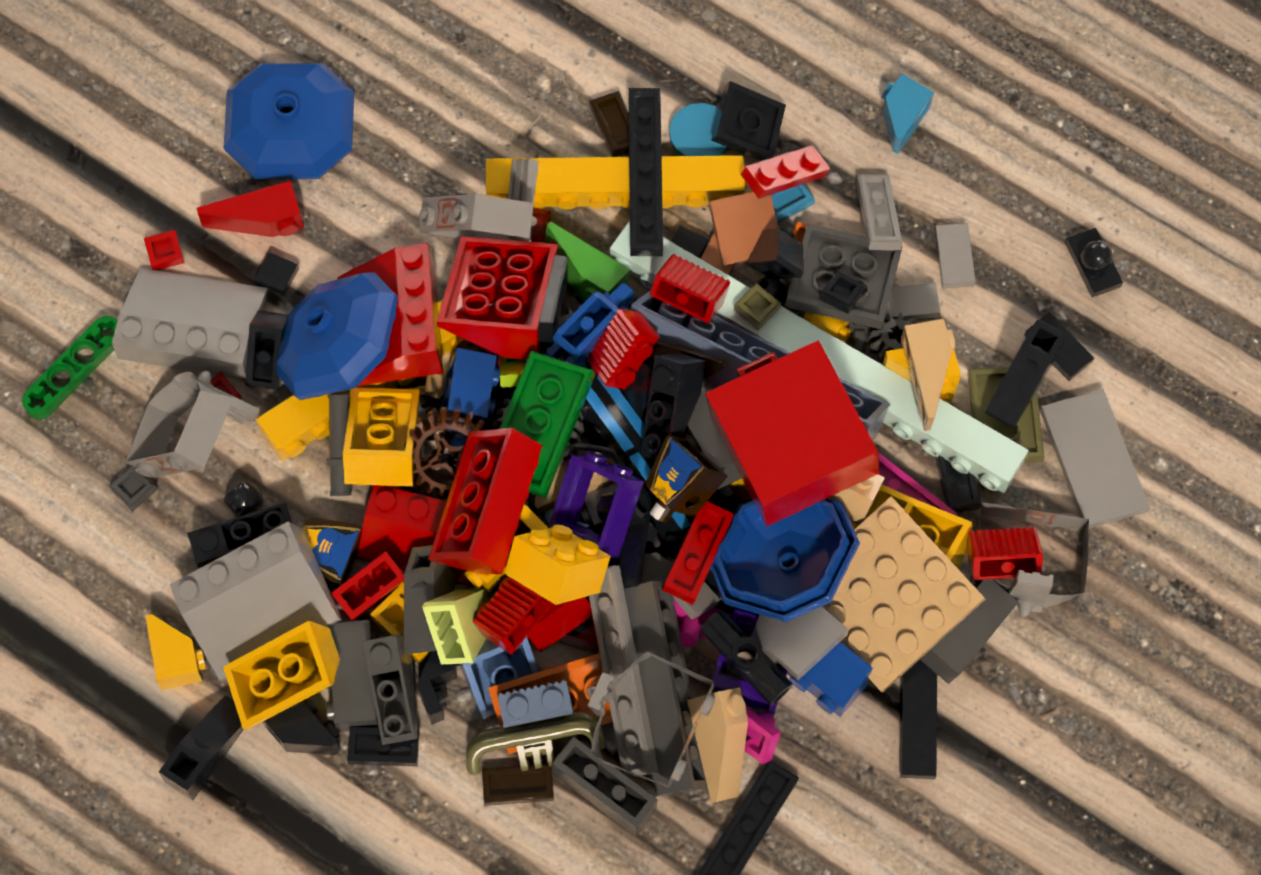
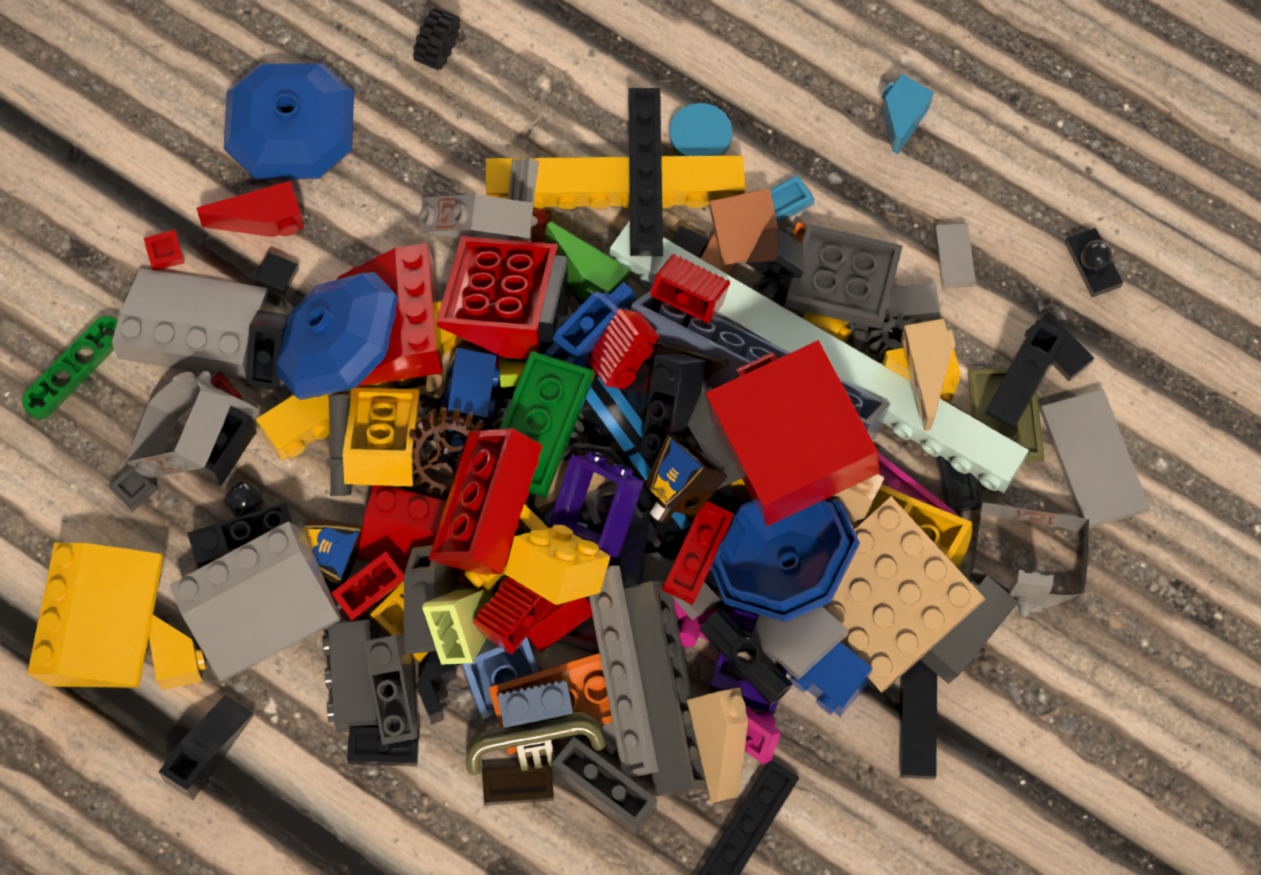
yellow slope [223,621,340,730] -> none
black slope [263,698,340,755] -> none
light grey piece [586,651,716,788] -> none
dark brown tile [589,91,629,157] -> none
black plate [711,81,786,161] -> none
olive tile [734,283,781,330] -> none
plate [740,145,831,199] -> none
black tile [819,271,866,314] -> none
light grey tile [856,174,902,250] -> none
red brick [967,526,1043,581] -> none
none -> yellow slope [27,543,164,688]
none -> black brick [195,407,257,486]
none -> black tyre [413,8,461,70]

